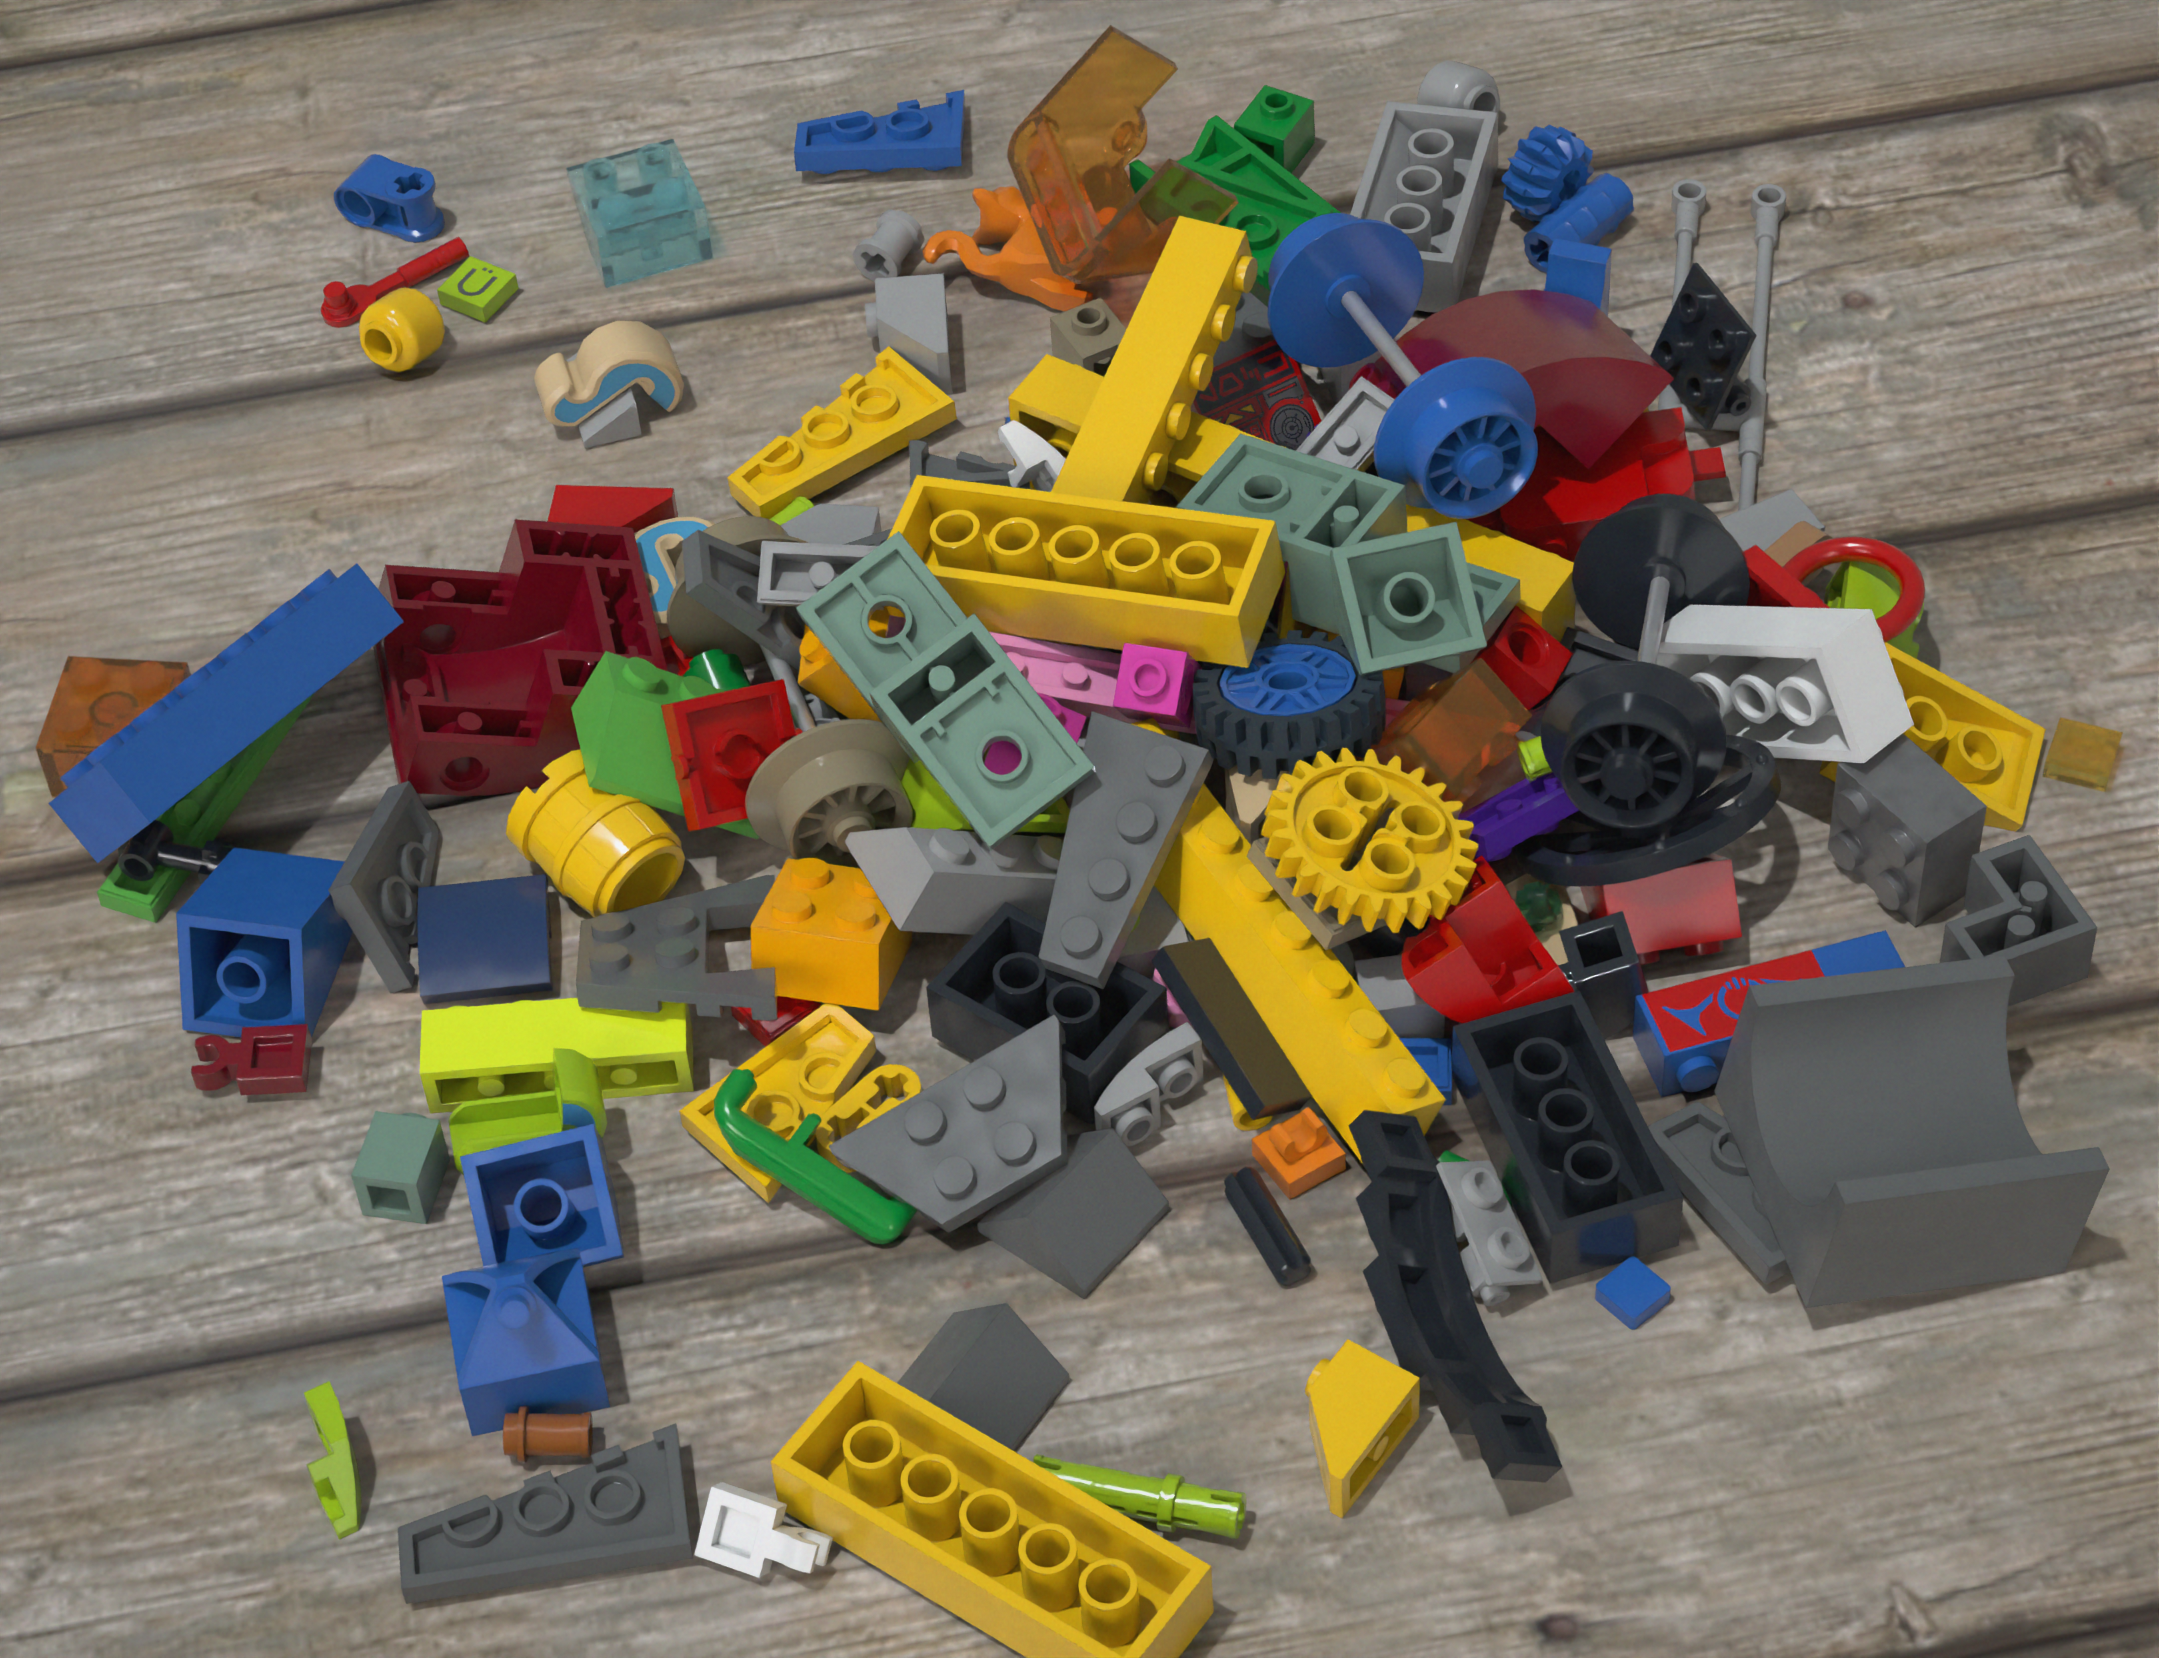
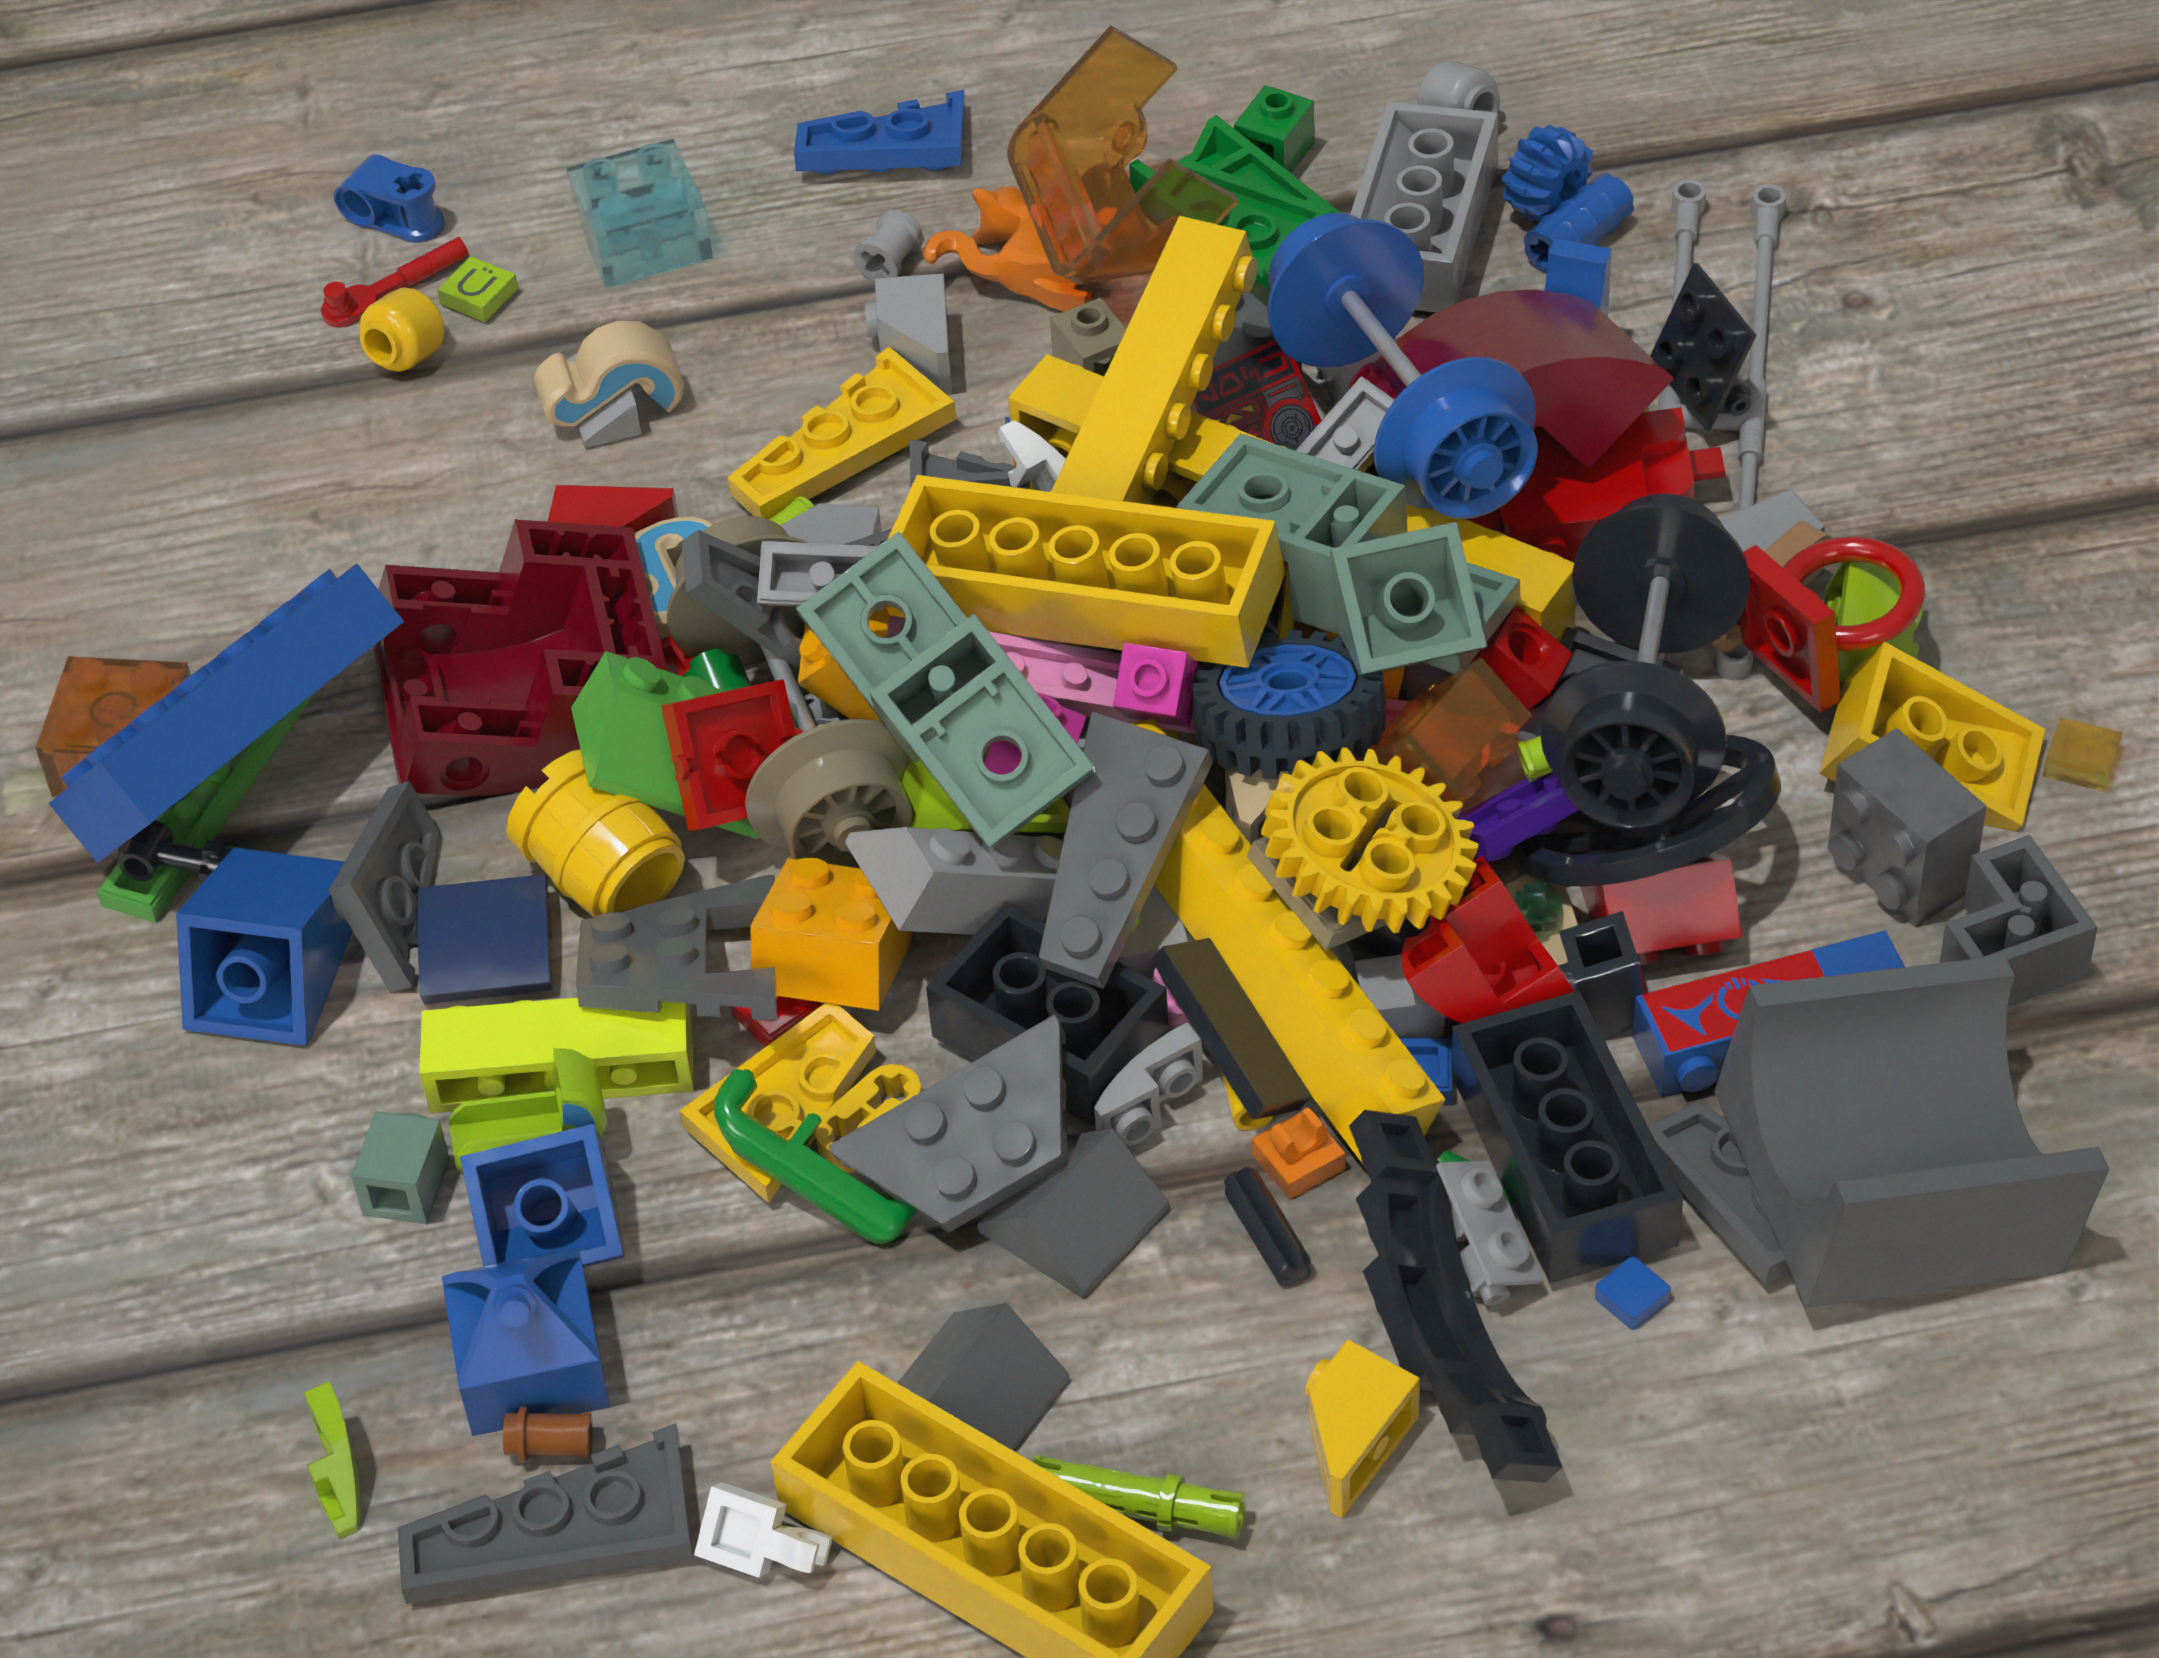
dark red plate [191,1024,312,1096] -> none
white brick [1656,605,1914,763] -> none

